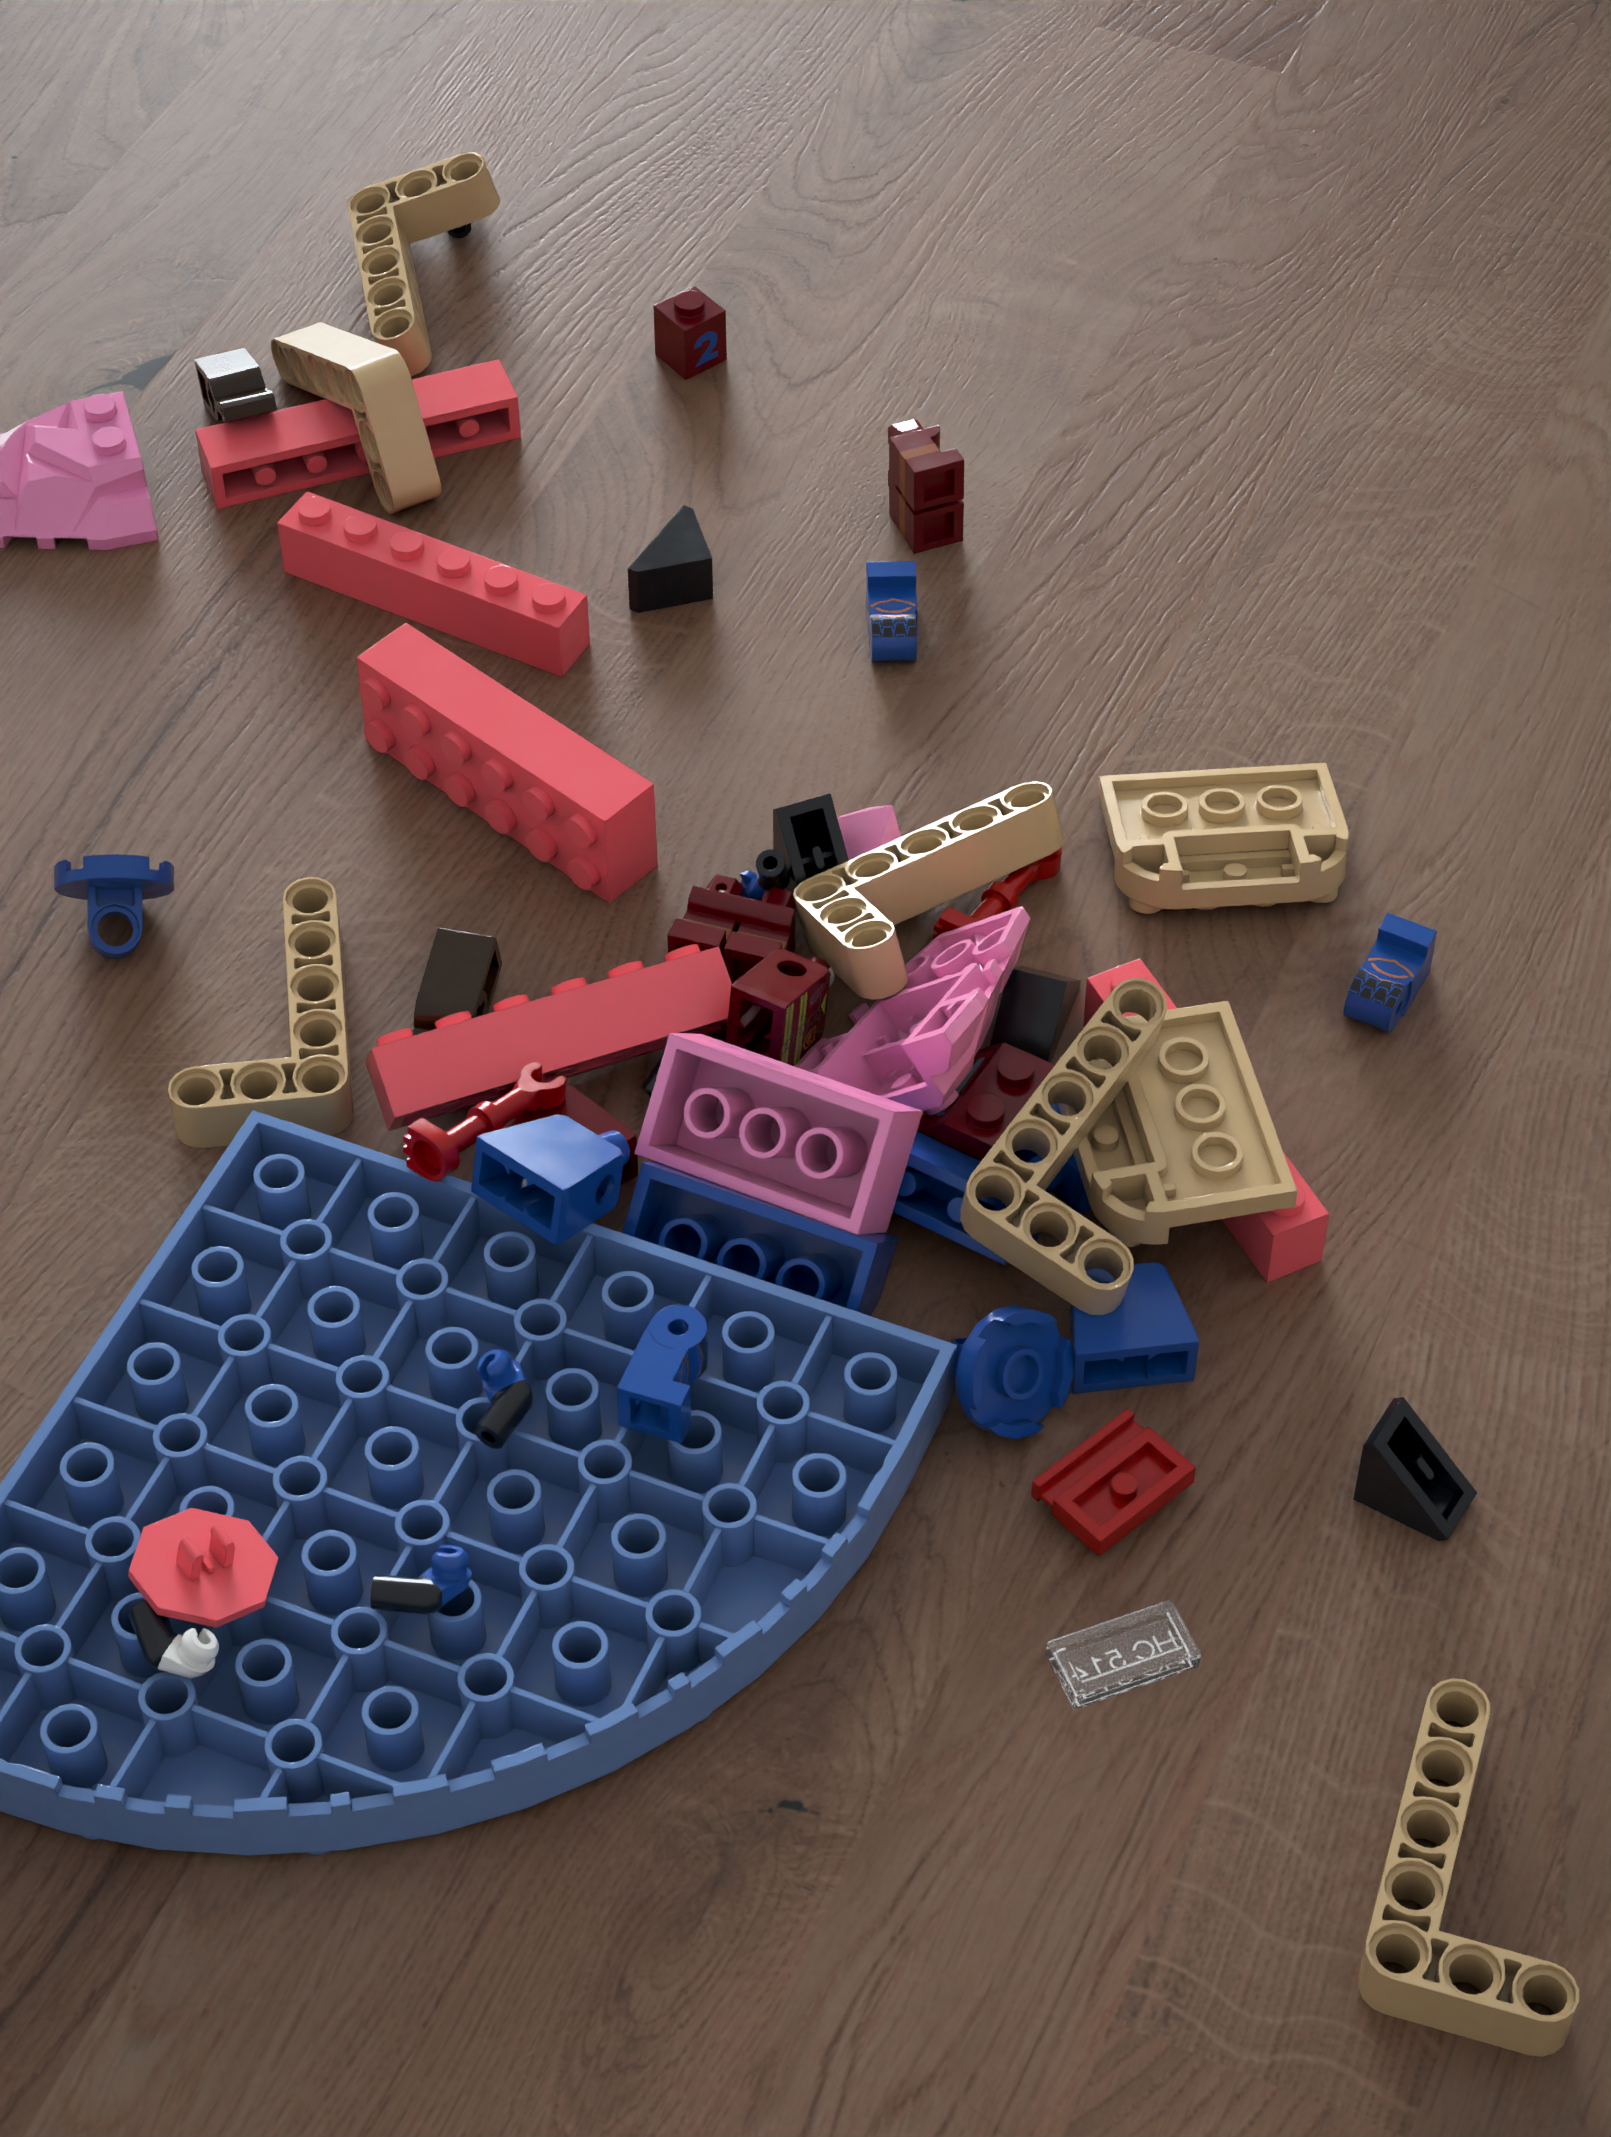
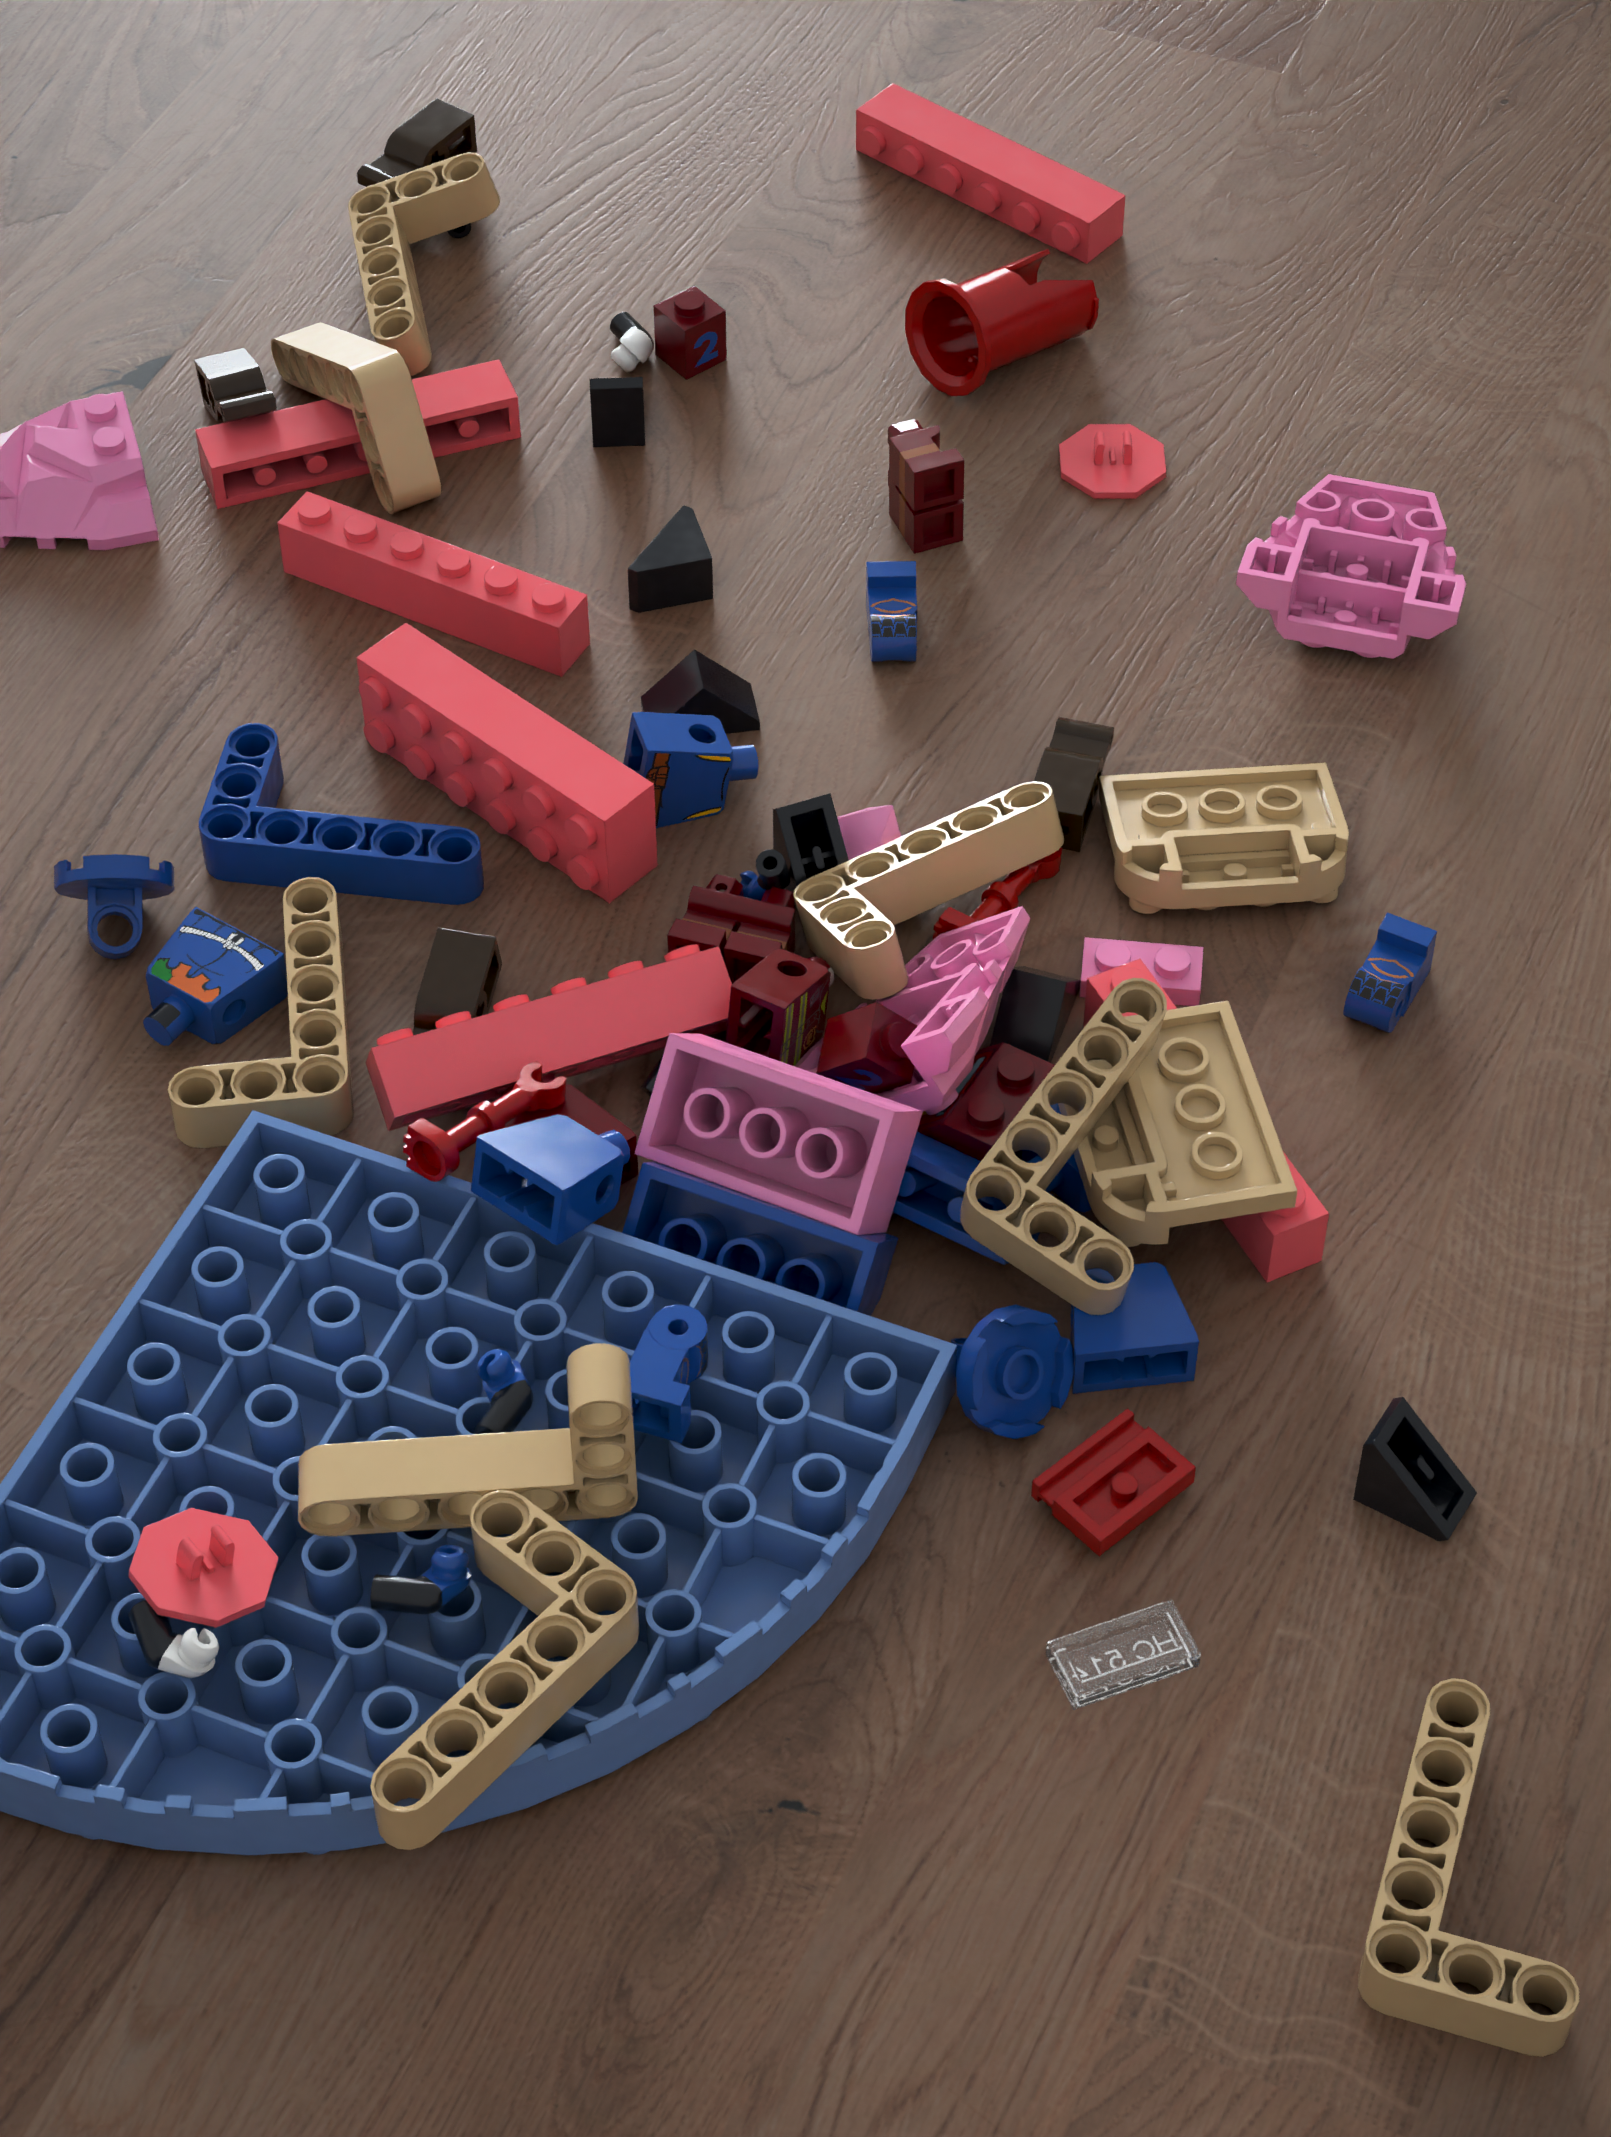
none -> blue torso [143,907,288,1046]
none -> blue beam [199,723,484,905]
none -> tan beam [298,1343,638,1536]
none -> dark brown piece [357,98,477,187]
none -> tan beam [370,1490,639,1850]
none -> black slope [590,377,645,447]
none -> white arm [610,312,654,372]
none -> blue torso [623,712,759,828]
none -> black slope [641,649,760,734]
none -> dark red brick [816,1002,918,1094]
none -> coral brick [856,83,1125,264]
none -> red piece [905,249,1099,396]
none -> dark brown piece [1034,717,1114,852]
none -> coral piece [1059,424,1166,499]
none -> bright pink plate [1079,937,1203,1006]
none -> bright pink wedge [1236,474,1466,659]

